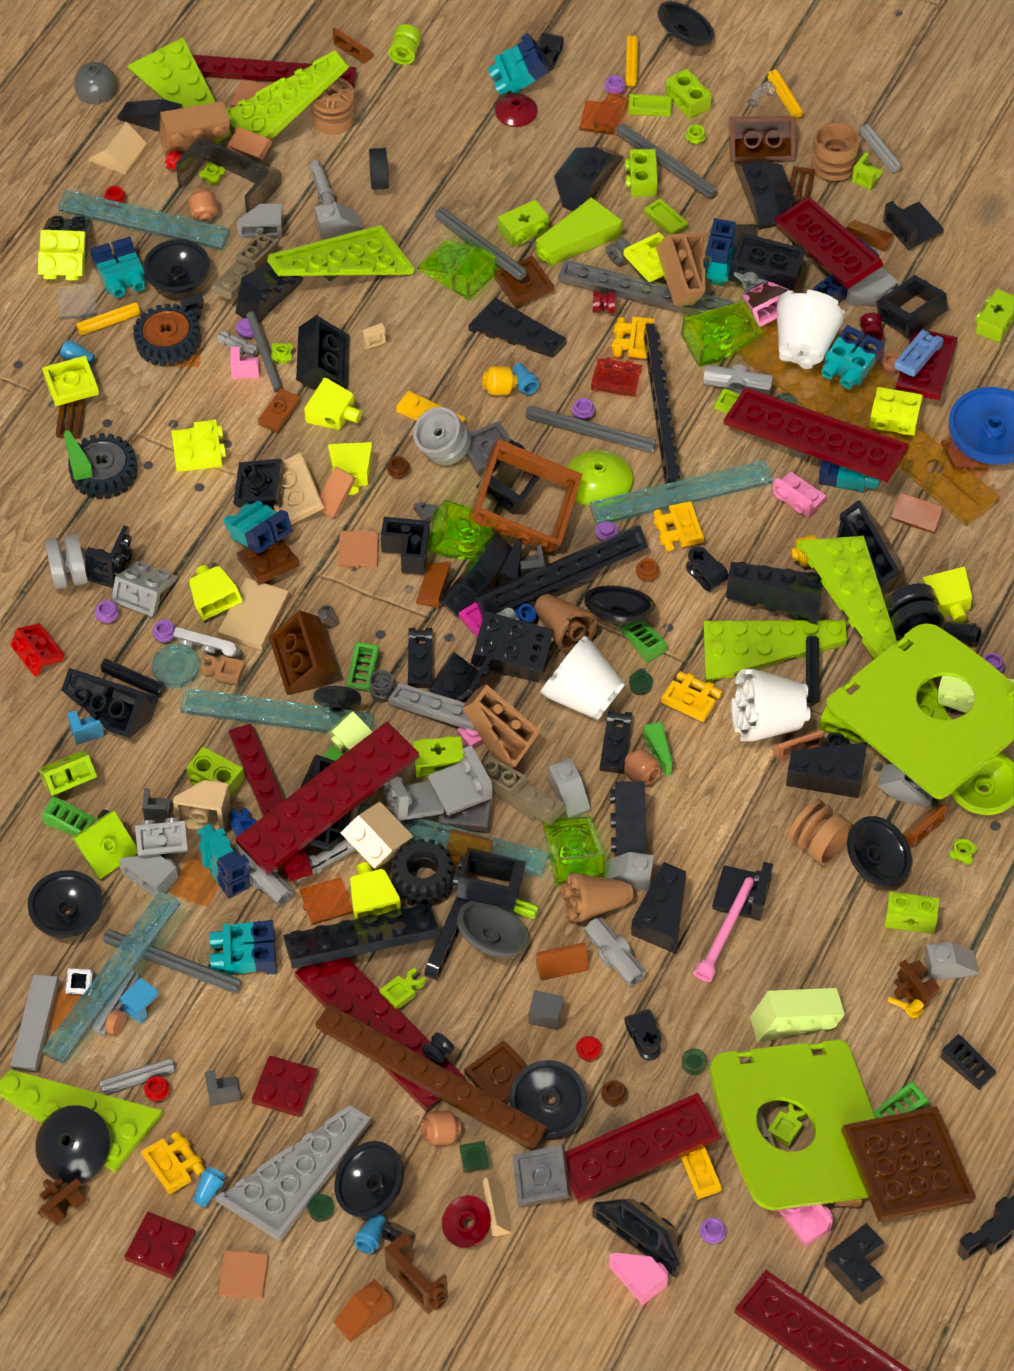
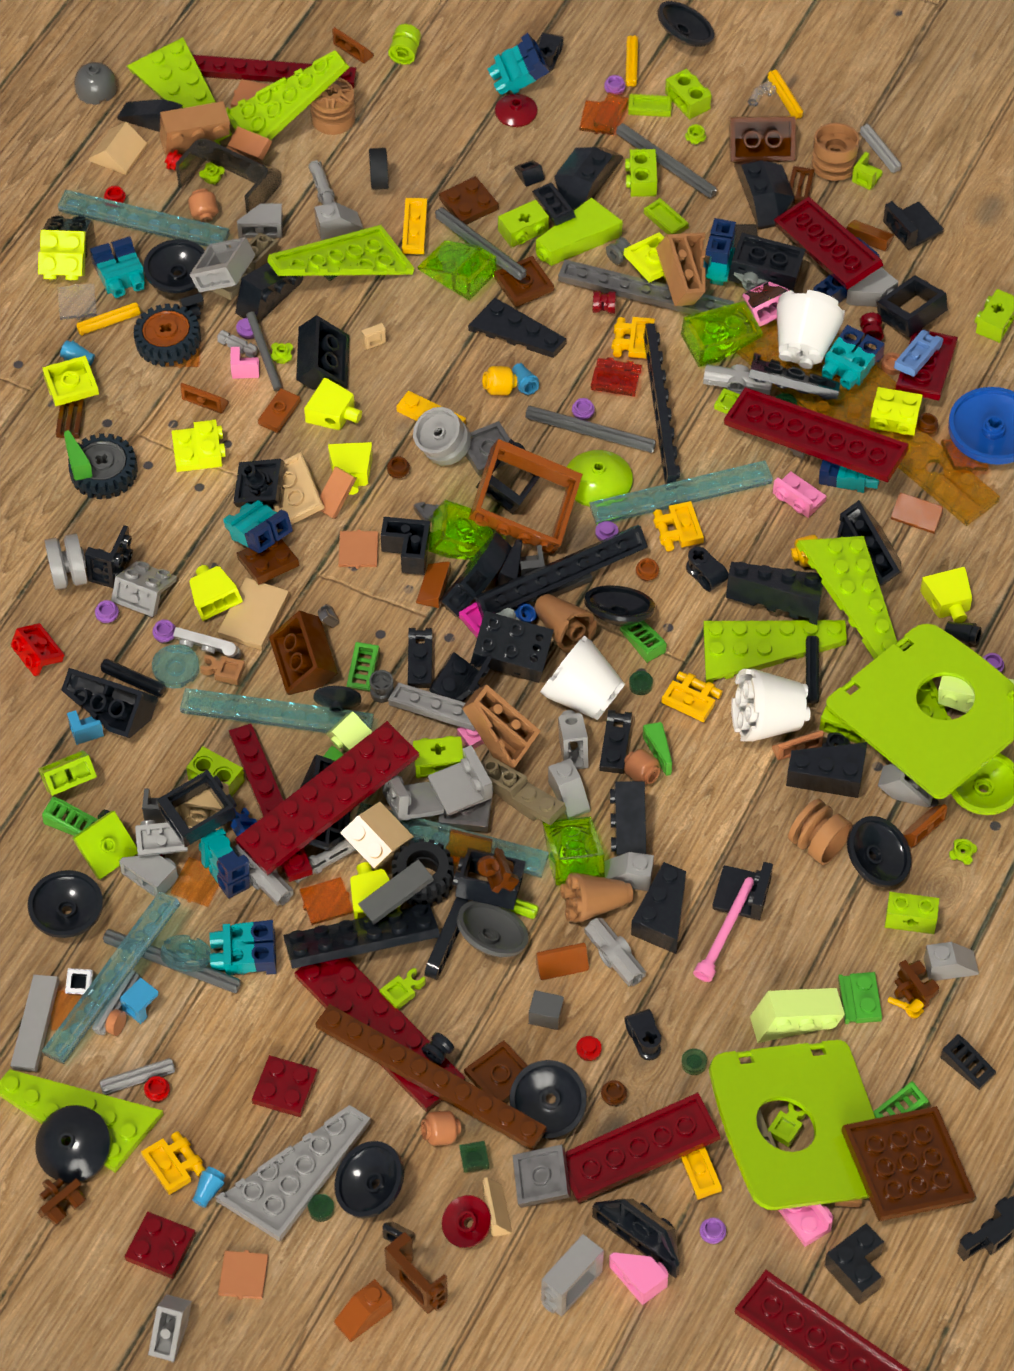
dark grey panel [205,1070,241,1106] -> none
dark azure cone [354,1214,386,1254] -> none
black wheel [885,583,944,639] -> none
none -> light grey slope [148,1294,192,1362]
none -> black window [157,770,237,847]
none -> clear light blue tile [160,935,211,972]
none -> dark orange slope [180,383,229,413]
none -> light grey window [189,237,255,293]
none -> dark grey tile [358,860,434,924]
none -> yellow plate [402,198,427,254]
none -> reddish brown plate [439,176,499,225]
none -> reddish brown hips [477,848,519,893]
none -> black slope [514,160,545,186]
none -> black tile [532,183,576,226]
none -> light grey window [541,1234,604,1317]
none -> light grey torso [558,710,588,769]
none -> black wing [749,353,840,400]
none -> bright green plate [838,972,882,1024]
none -> reddish brown plate [916,413,938,434]

